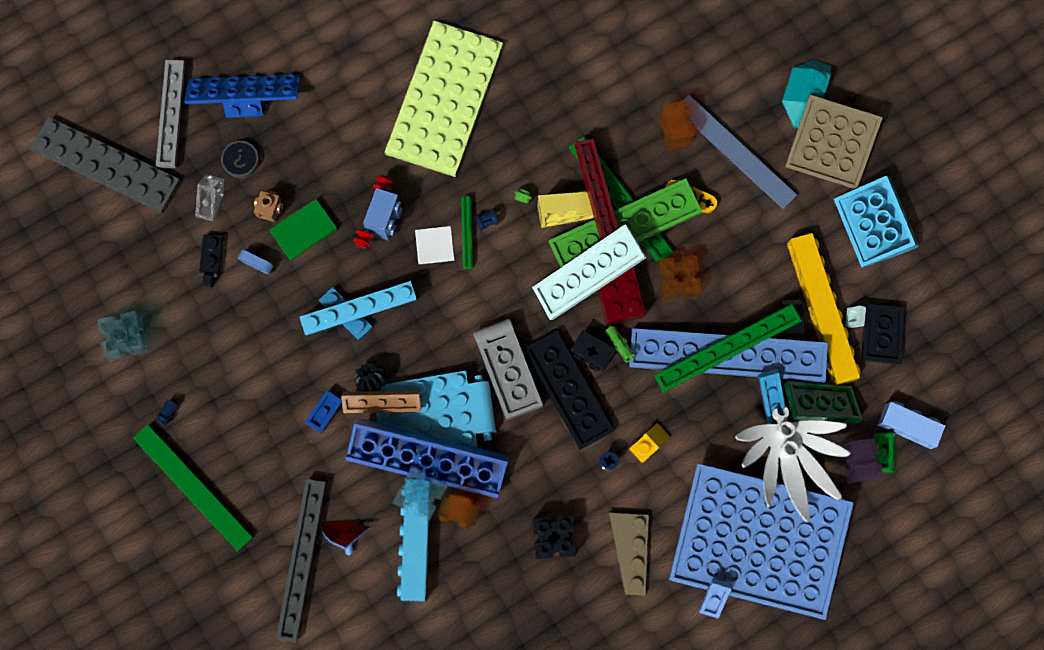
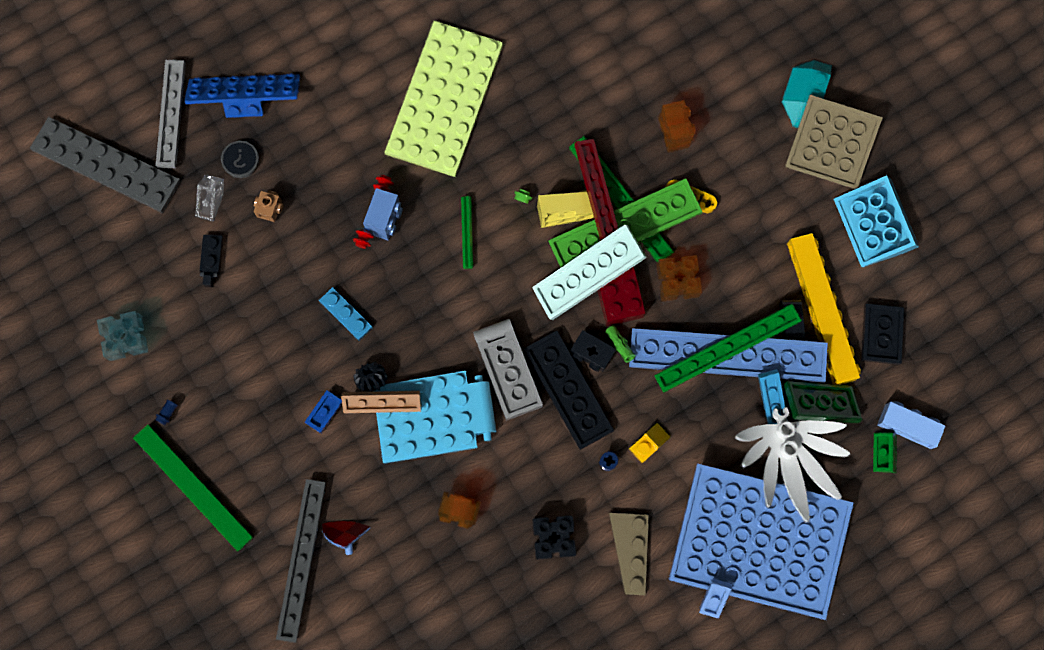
medium blue beam [237,250,274,275] -> none
green tile [269,199,338,261] -> none
medium azure arch [300,281,417,336] -> none
blue tile [346,417,509,498] -> none
clear light blue brick [393,465,448,522] -> none
medium azure brick [397,479,431,601] -> none
white sticker [415,226,454,264] -> none
dark blue bush [475,209,498,231] -> none
sand blue tile [676,95,797,209] -> none
clear purple brick [840,438,883,484] -> none
light aqua plate [845,306,866,328] -> none

